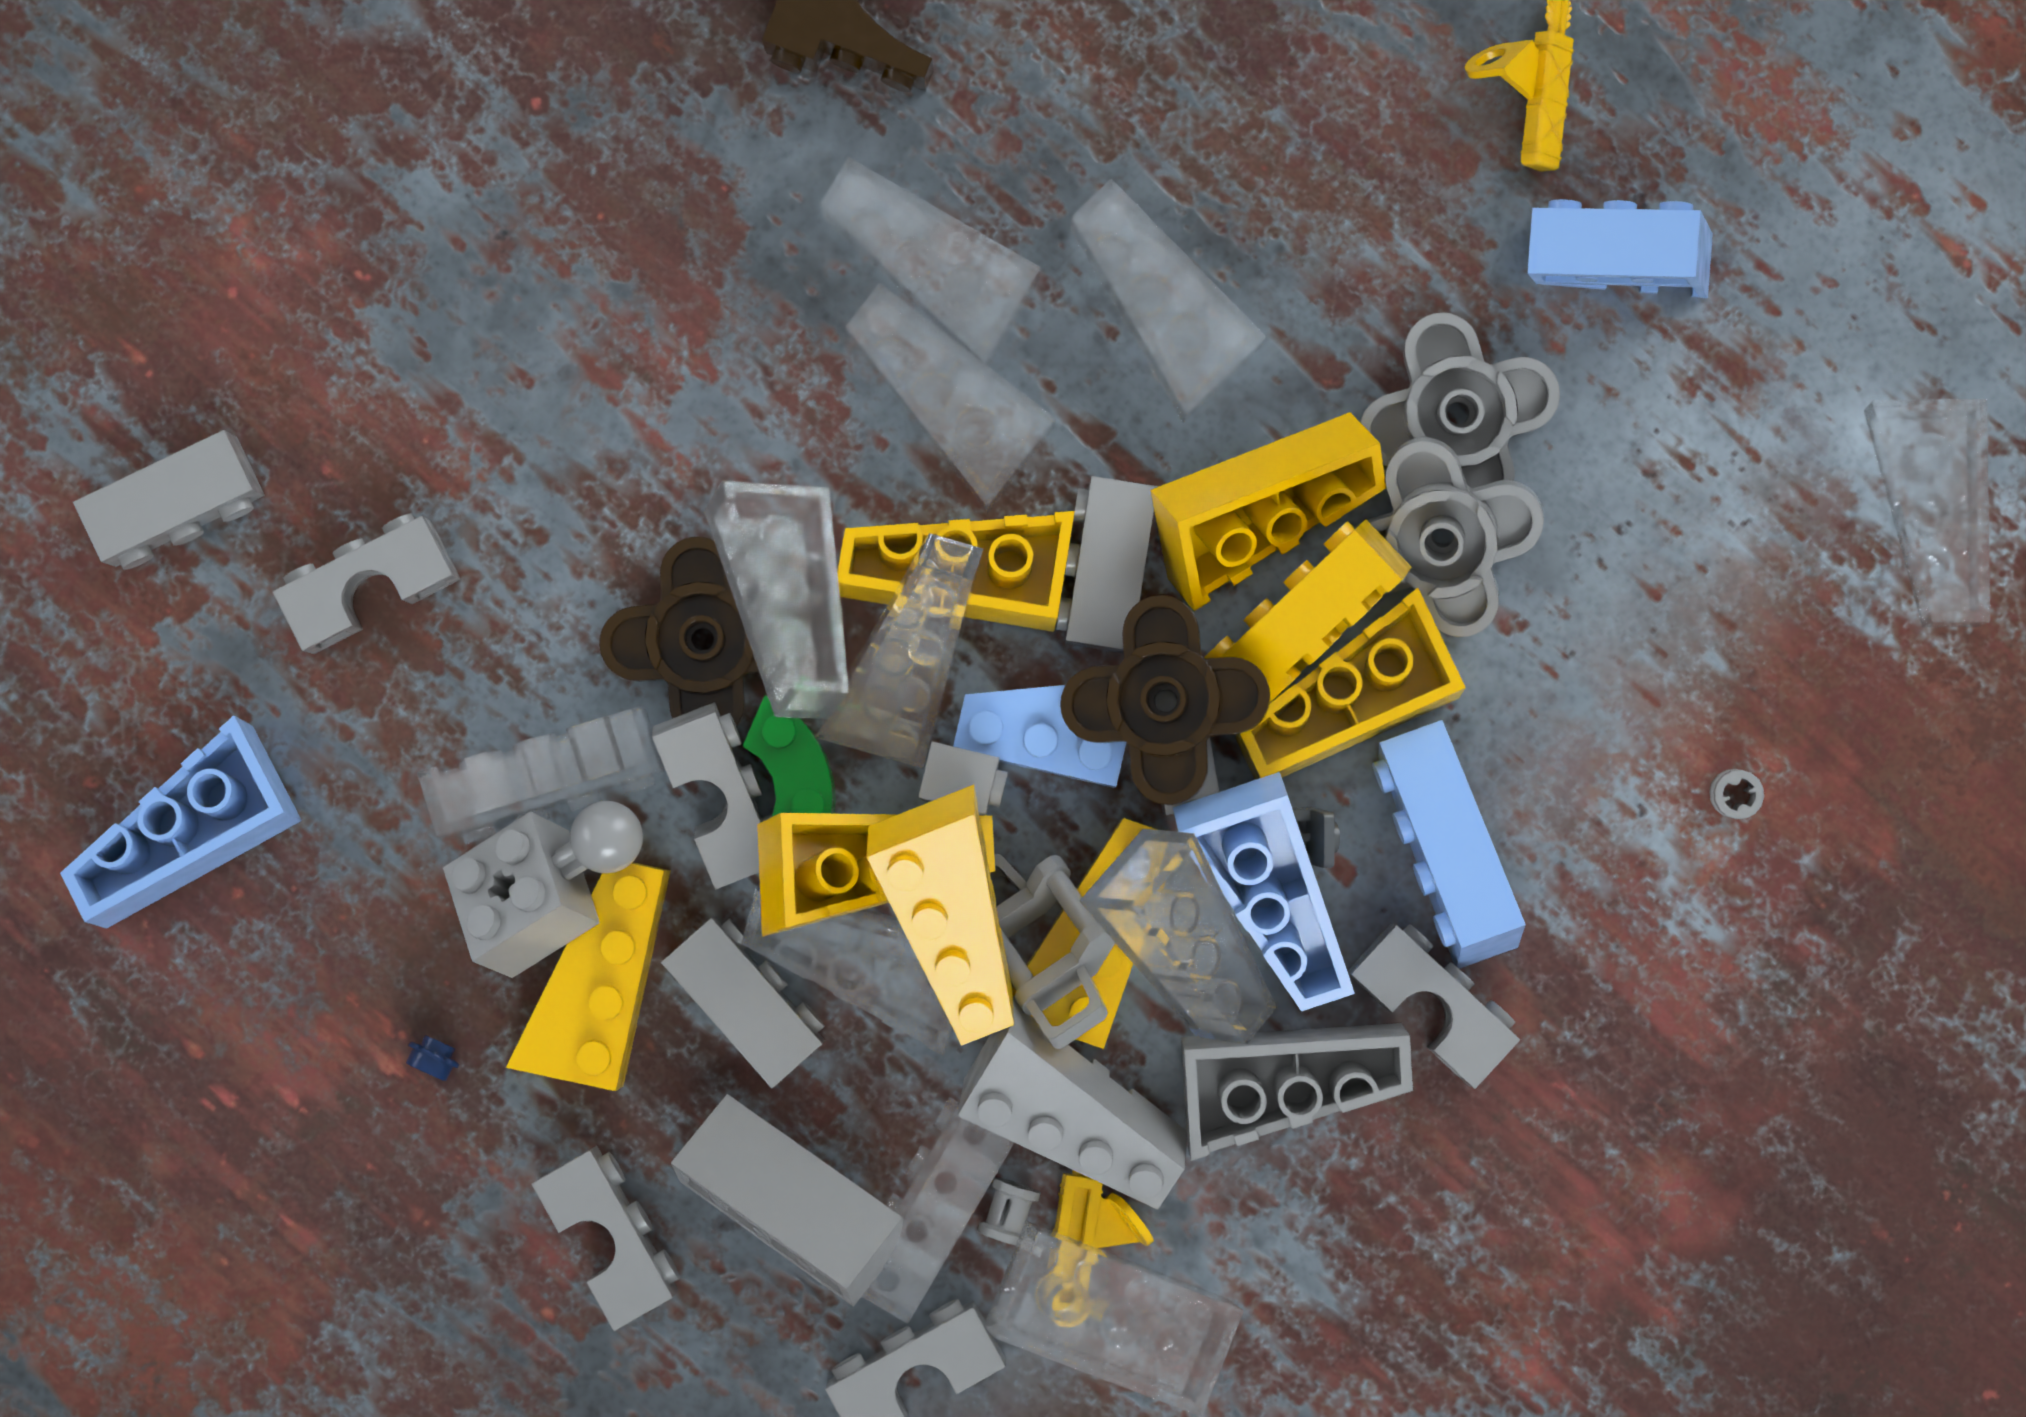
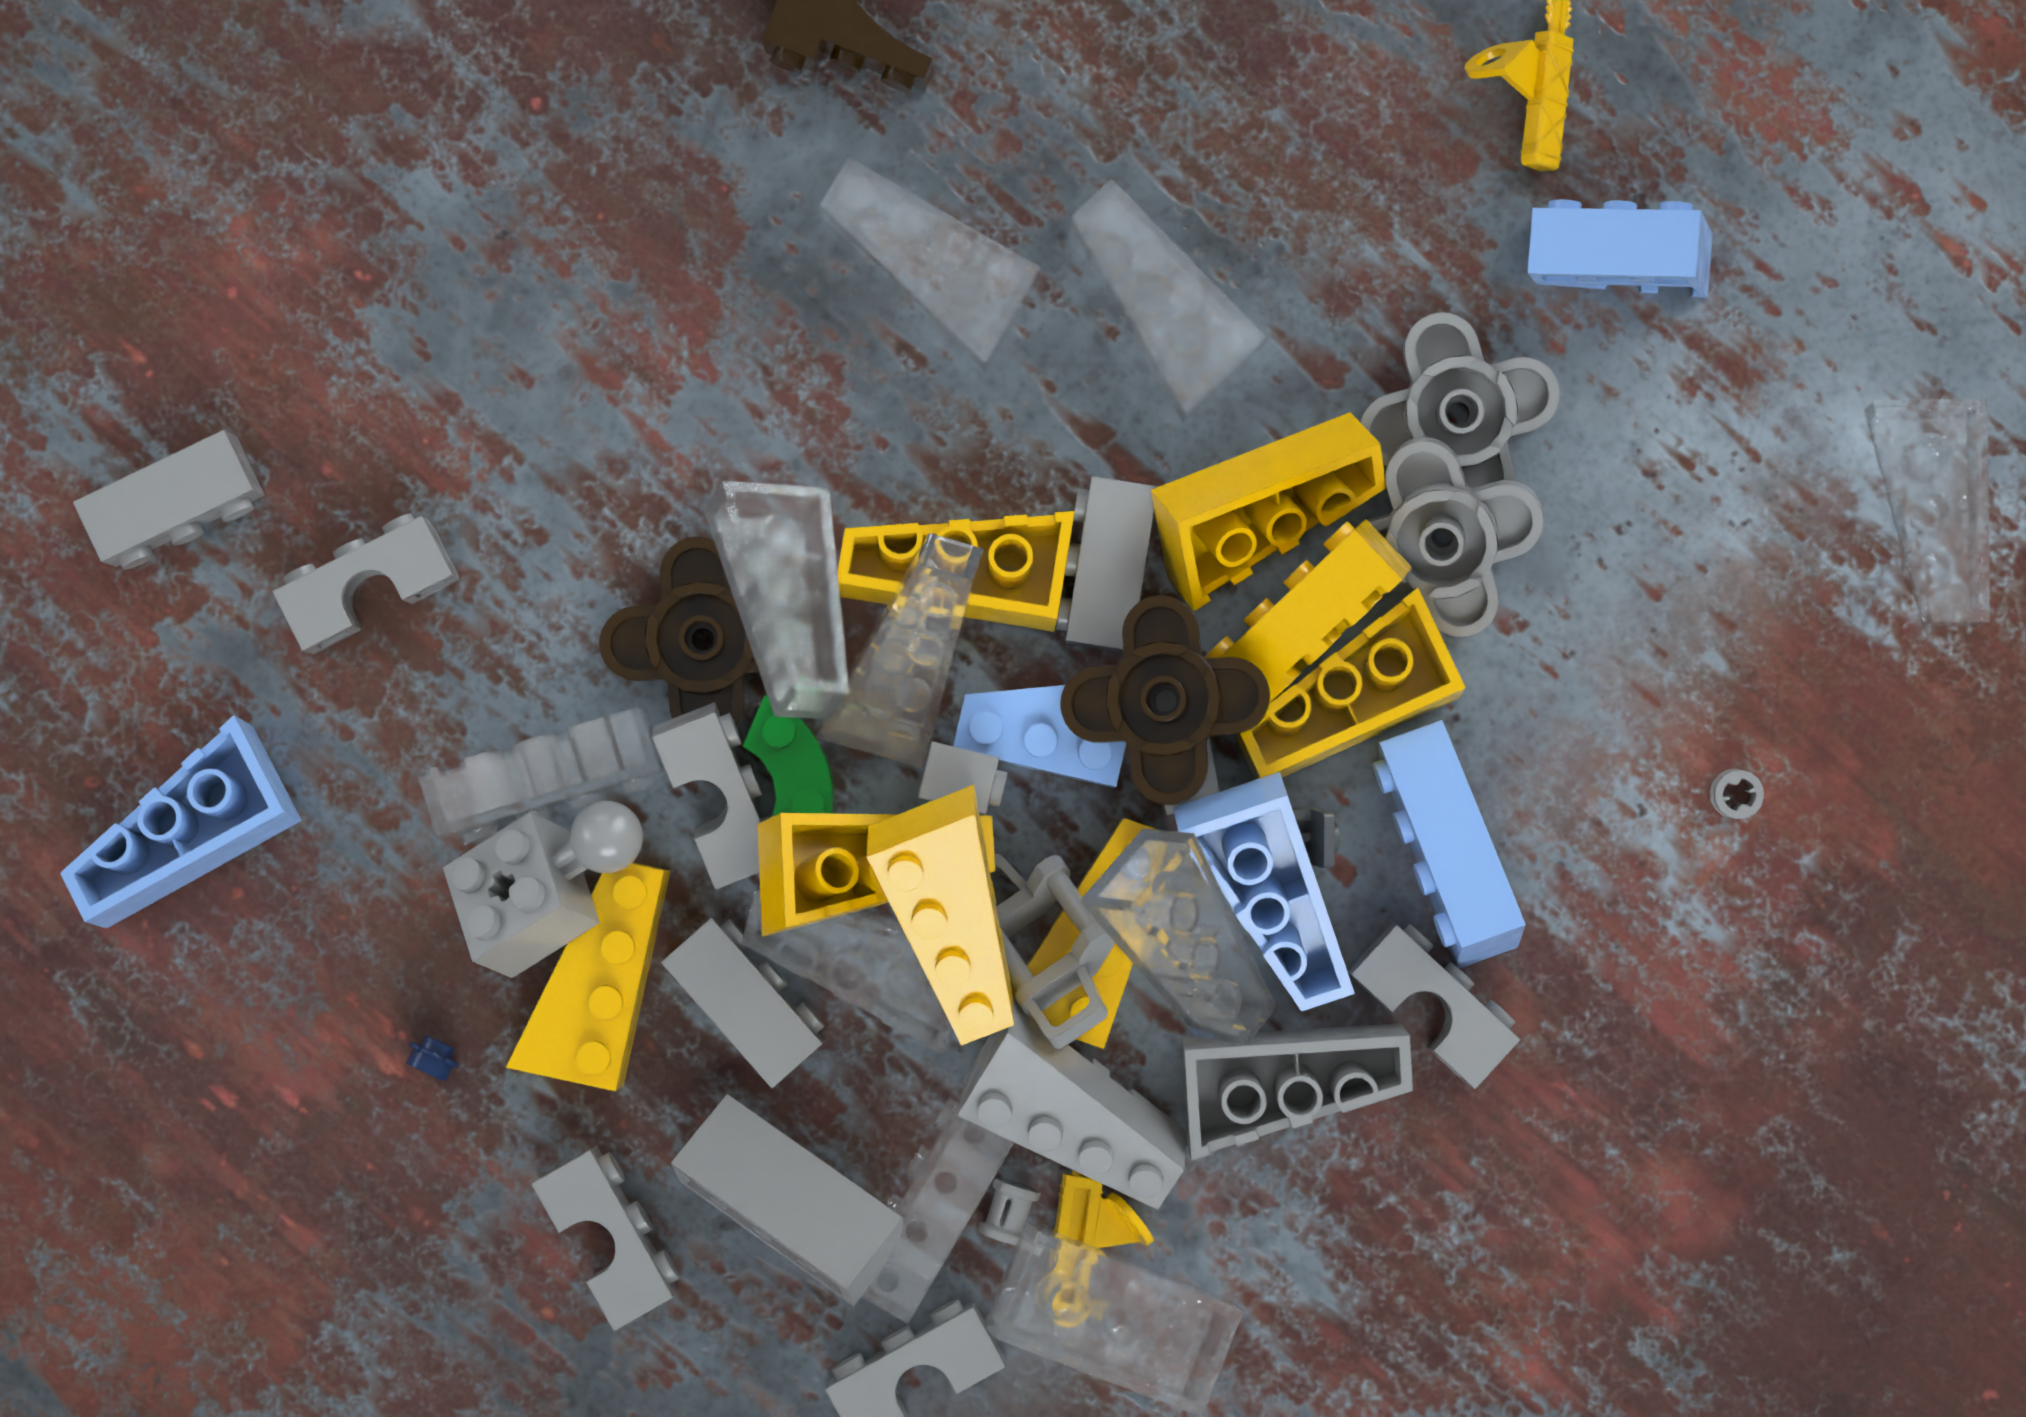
clear wedge [845,283,1056,513] -> none

